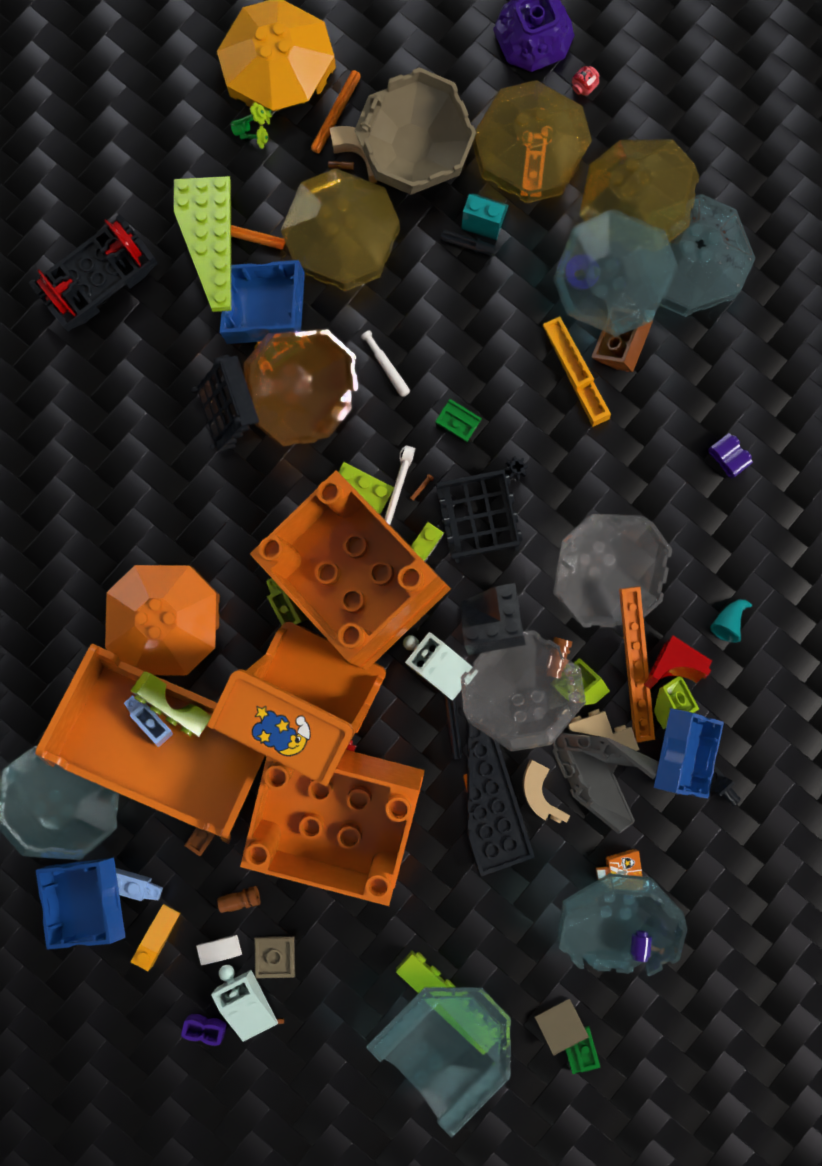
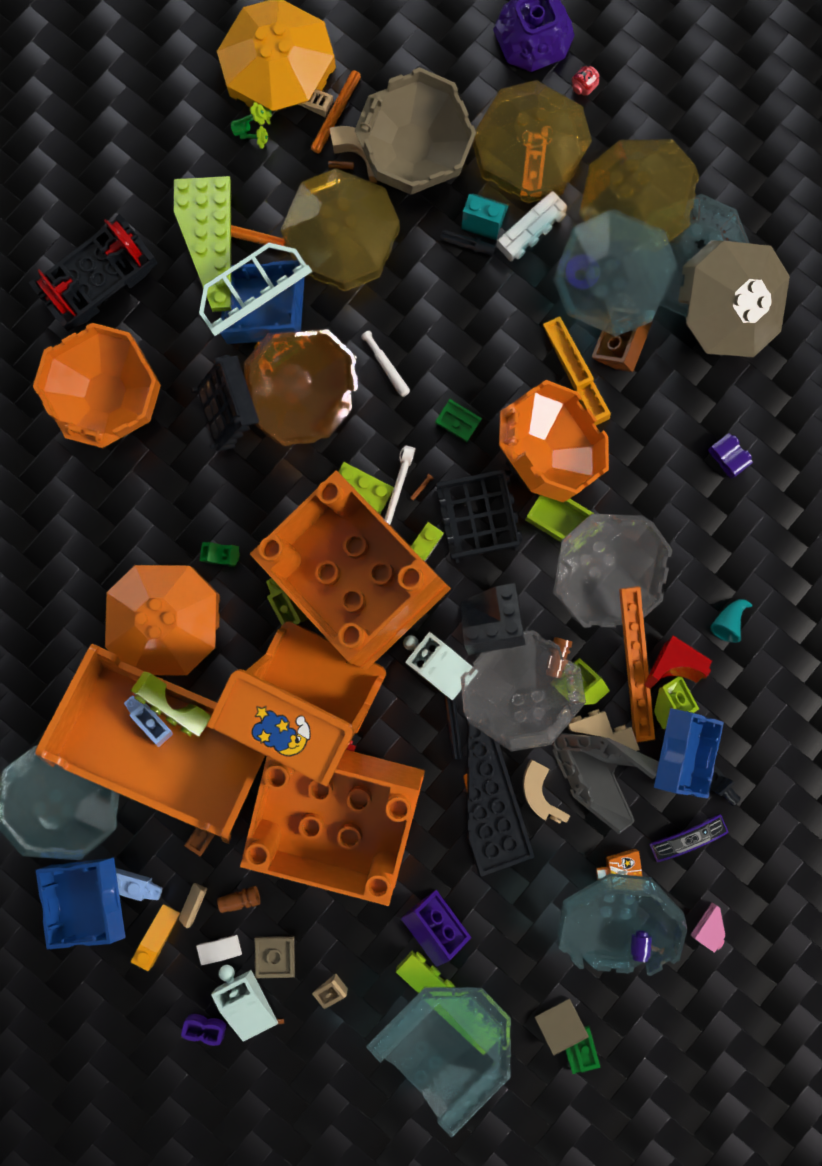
none -> orange windscreen [33,323,161,448]
none -> tan slope [179,883,207,928]
none -> light aqua plate [199,243,312,336]
none -> green brick [199,542,240,567]
none -> tan slope [298,89,334,117]
none -> tan slope [312,974,348,1009]
none -> dark purple slope [401,890,471,967]
none -> white brick [496,191,567,262]
none -> orange windscreen [499,380,609,502]
none -> lime piece [525,495,596,550]
none -> slope [649,814,729,862]
none -> dark tan windscreen [678,240,790,357]
none -> bright pink slope [691,903,725,953]

